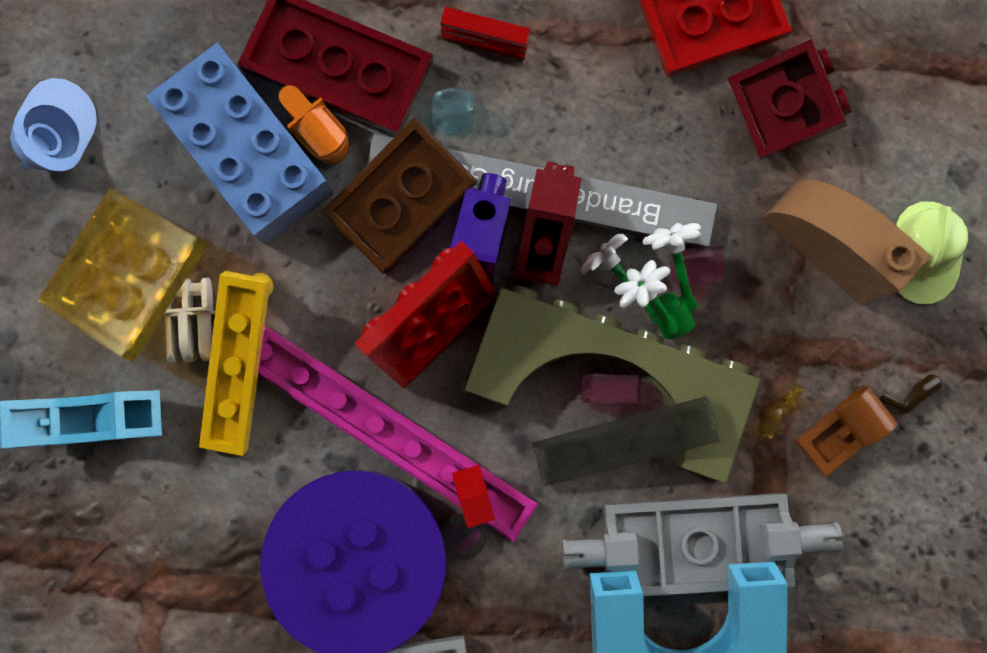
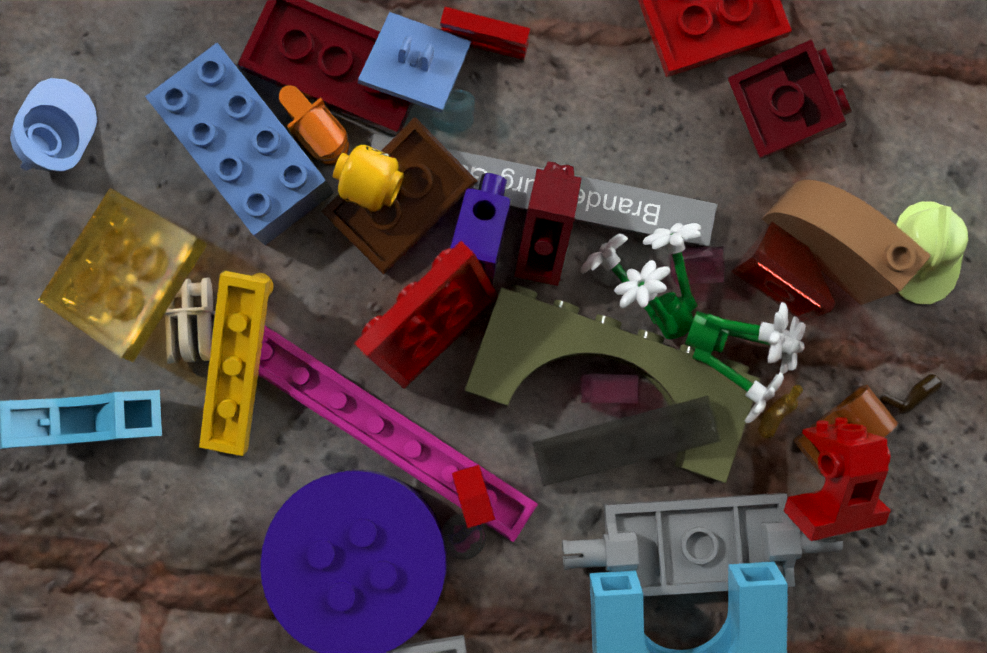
none -> yellow head [333,144,404,212]
none -> medium blue piece [358,12,471,113]
none -> plant [685,303,806,423]
none -> clear red slope [731,221,836,322]
none -> red tile [784,417,891,541]

